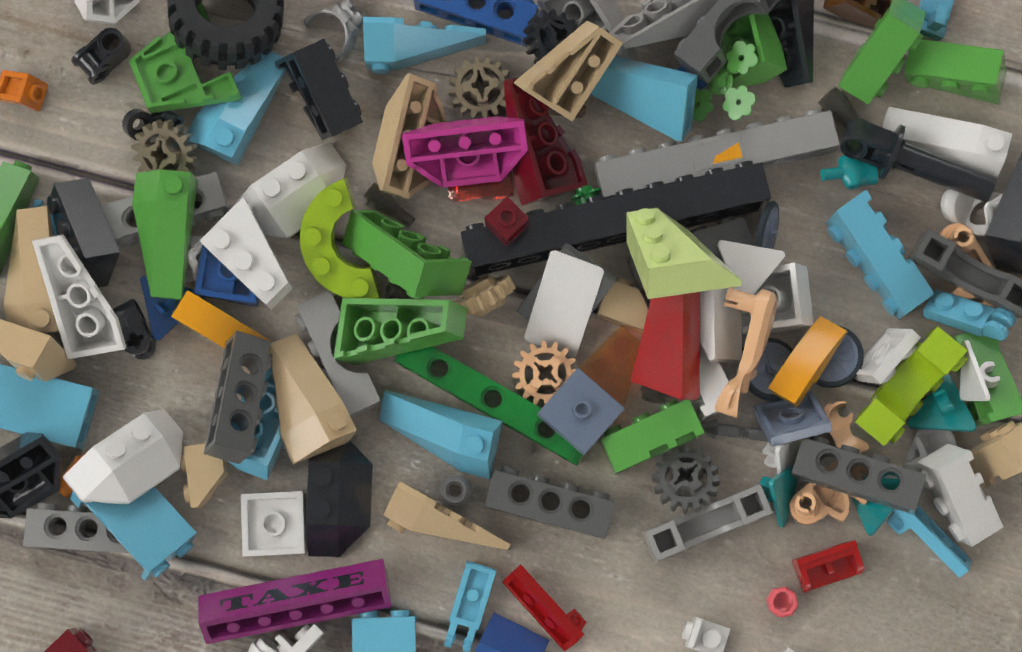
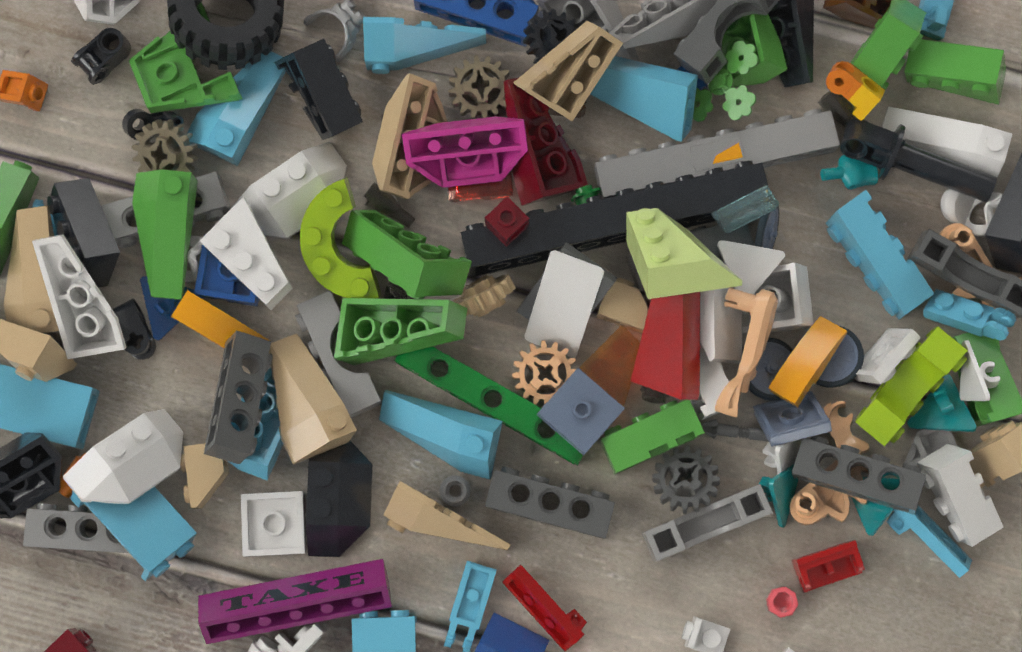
none -> clear light blue tile [711,185,779,233]
none -> leg [826,61,885,121]

